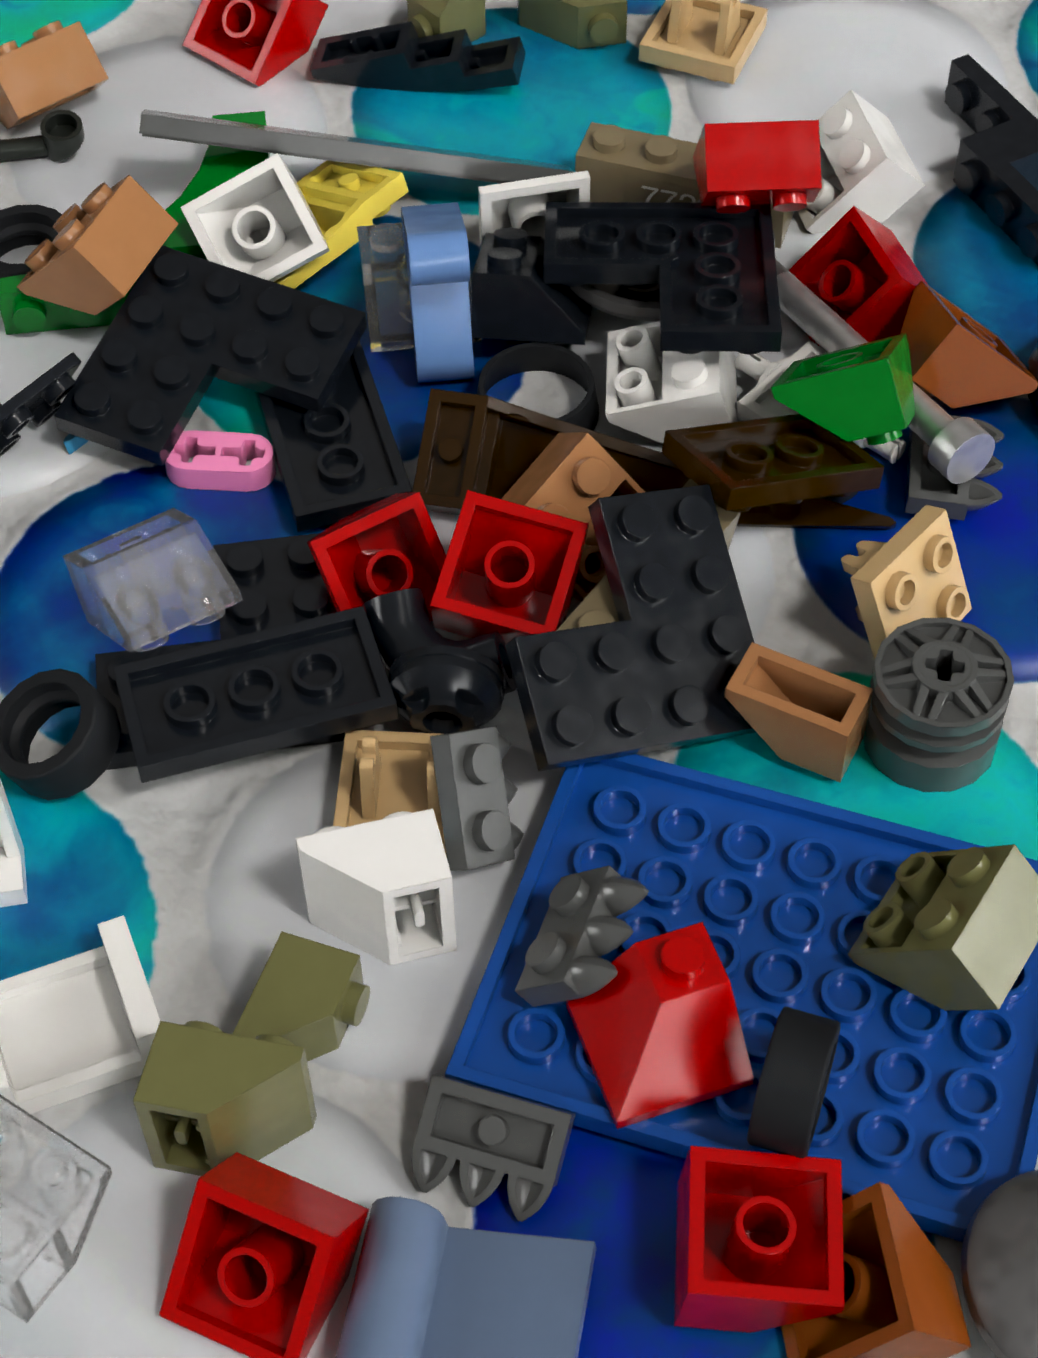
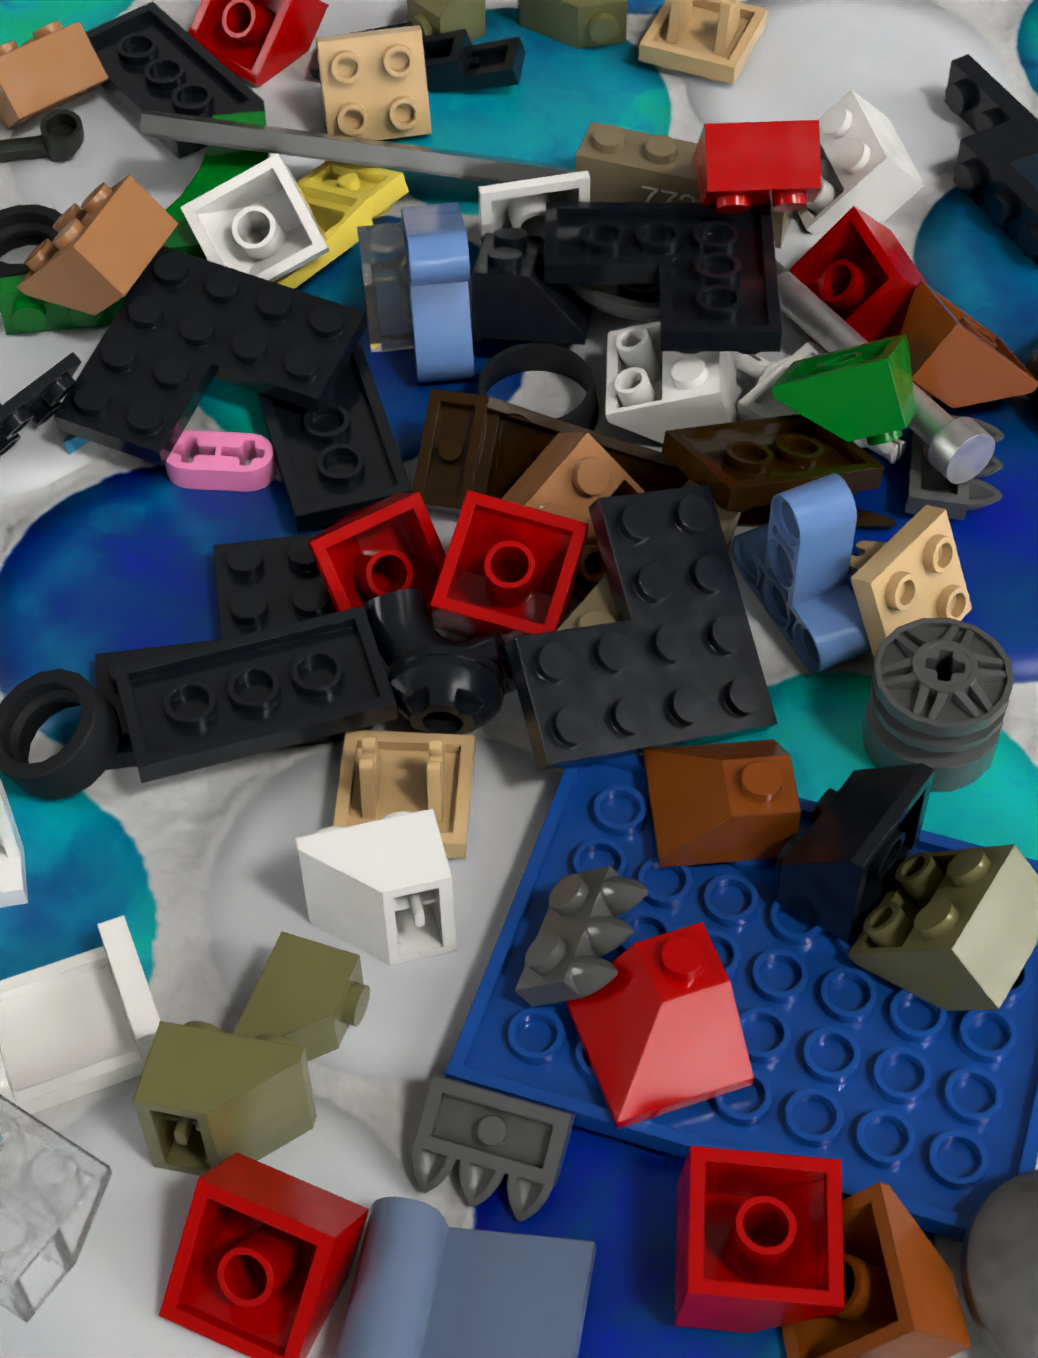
clear slope [63,508,243,652] -> none
dark grey plate [430,726,524,871] -> none
medium nougat slope [725,642,873,782] -> none
black tyre [747,1007,840,1158] -> none
none -> black plate [85,1,265,159]
none -> tan plate [315,25,432,140]
none -> dark orange slope [643,739,801,868]
none -> medium blue beam [732,473,872,674]
none -> black slope [774,763,935,943]

